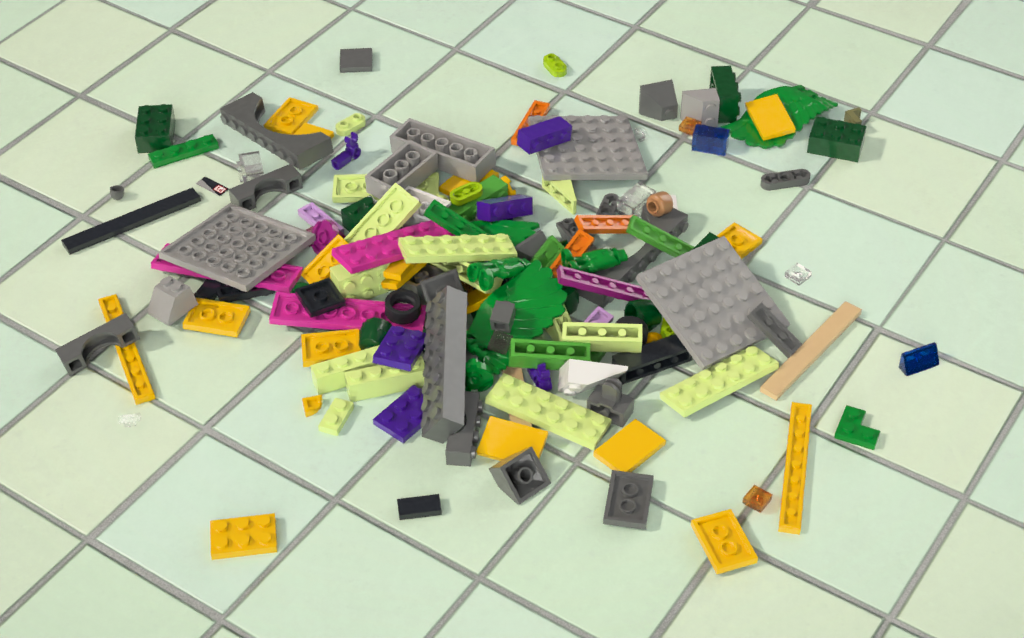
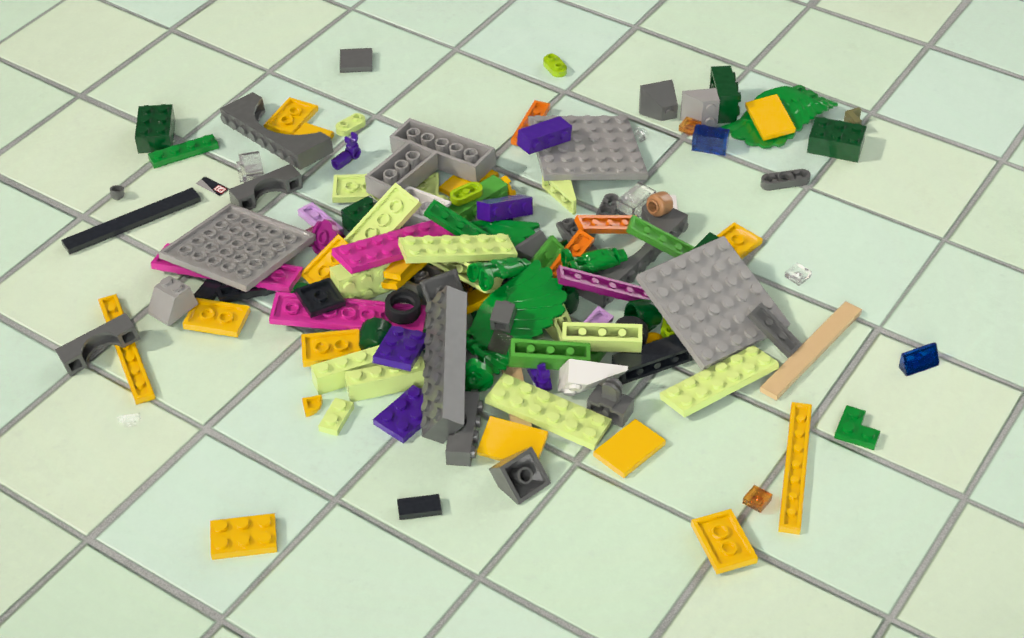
dark grey plate [603,470,654,530] -> none

